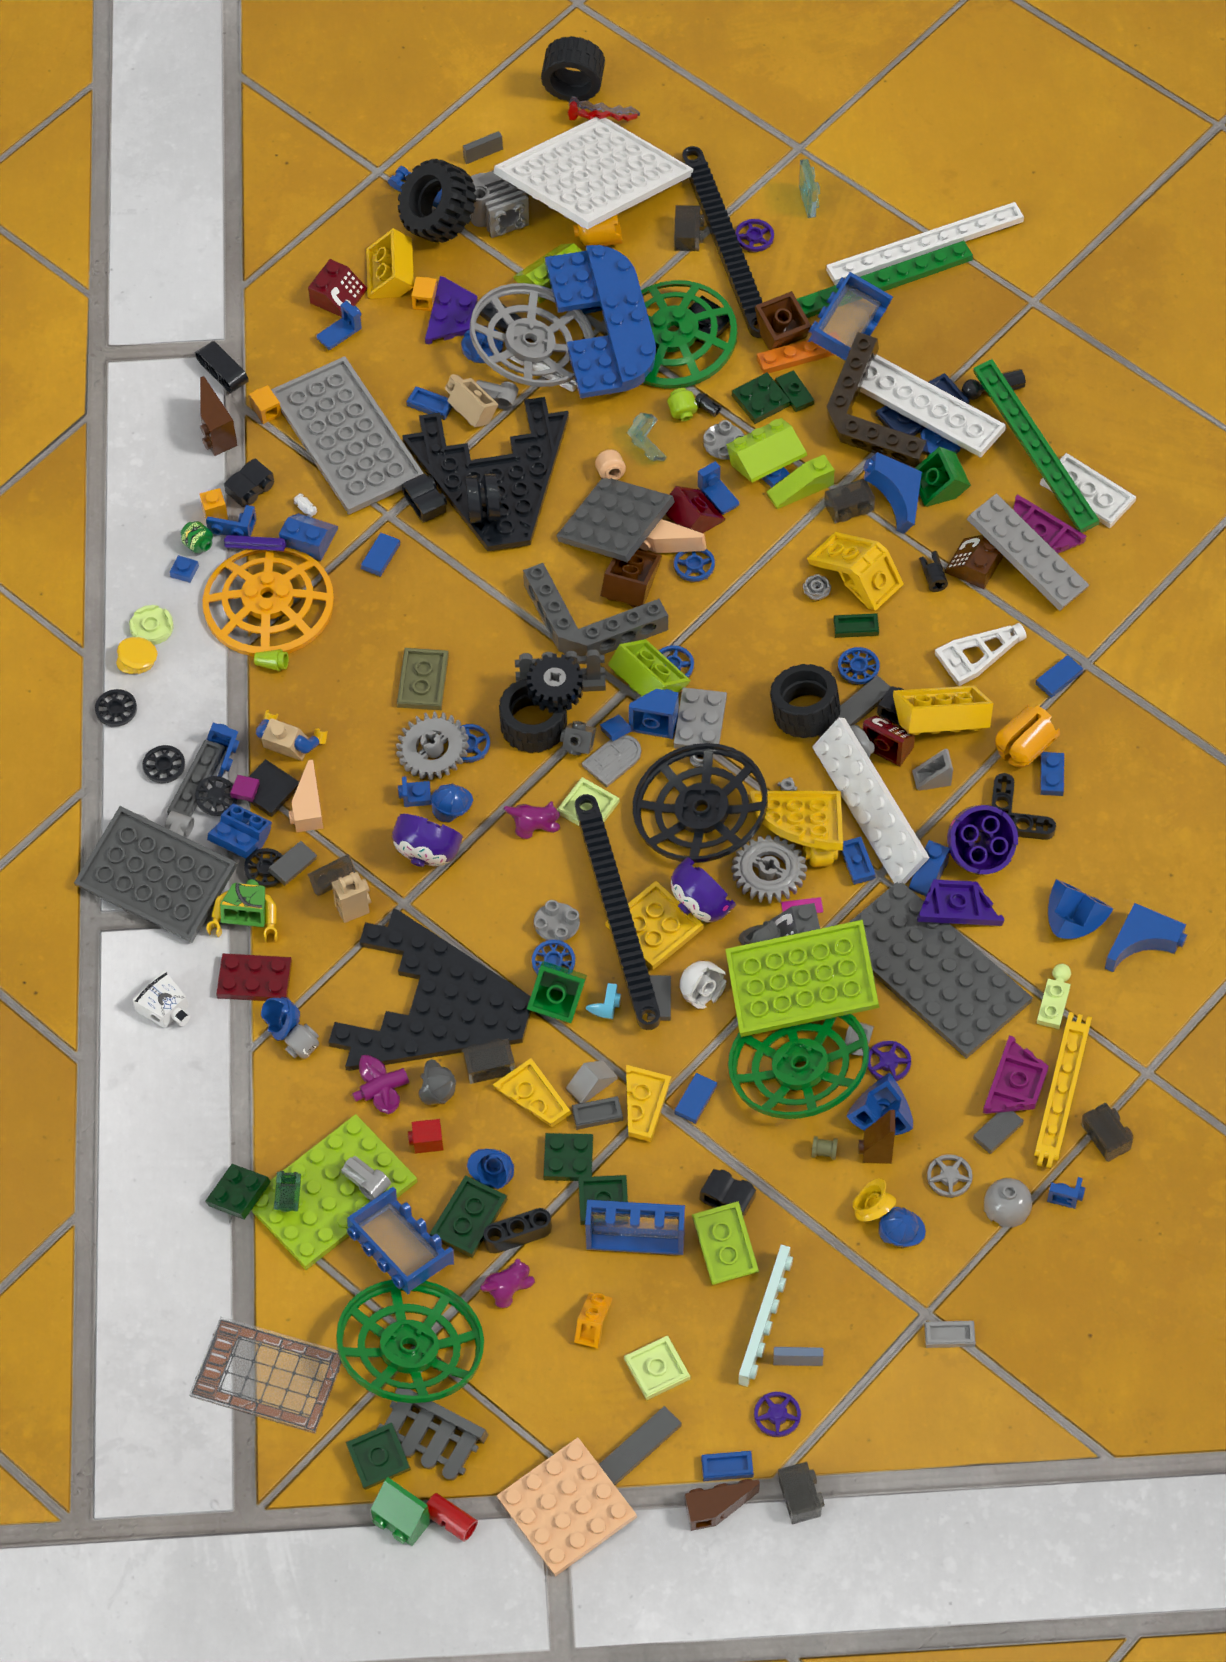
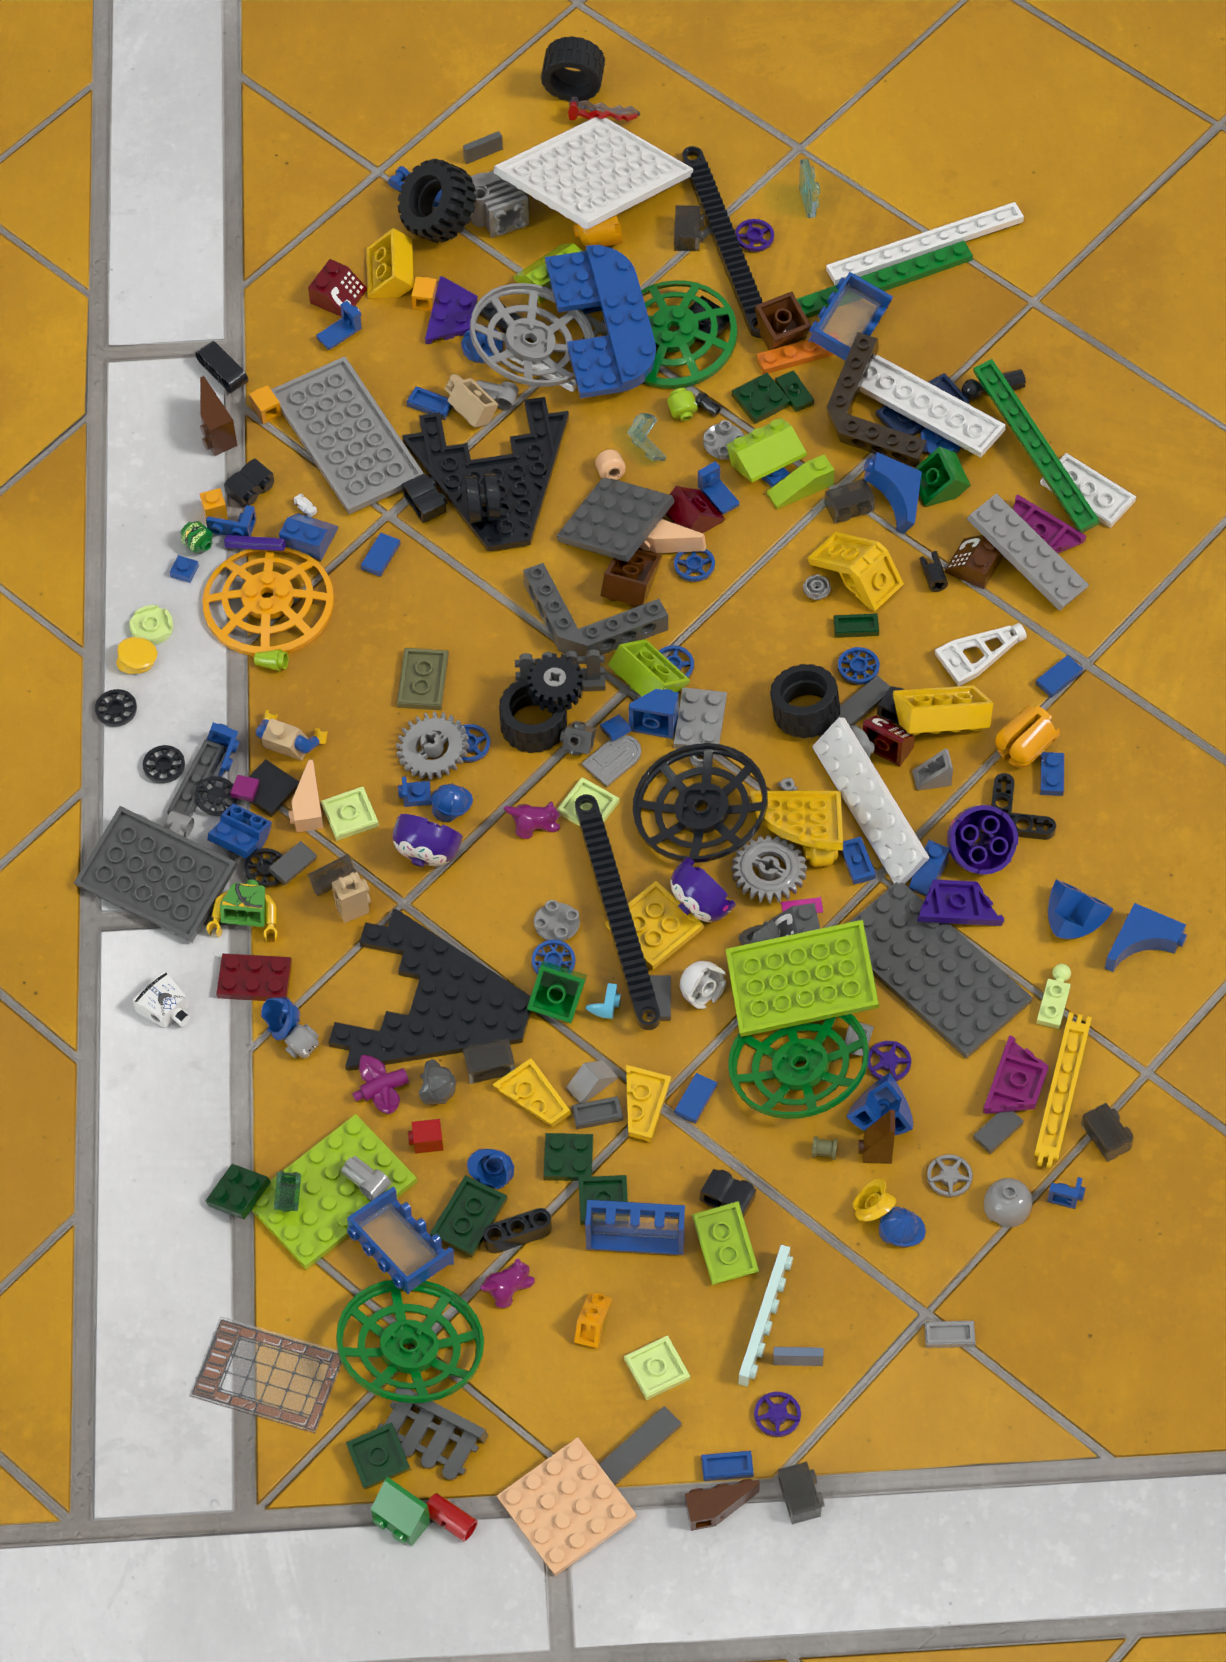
none -> yellowish green tile [321,787,379,841]

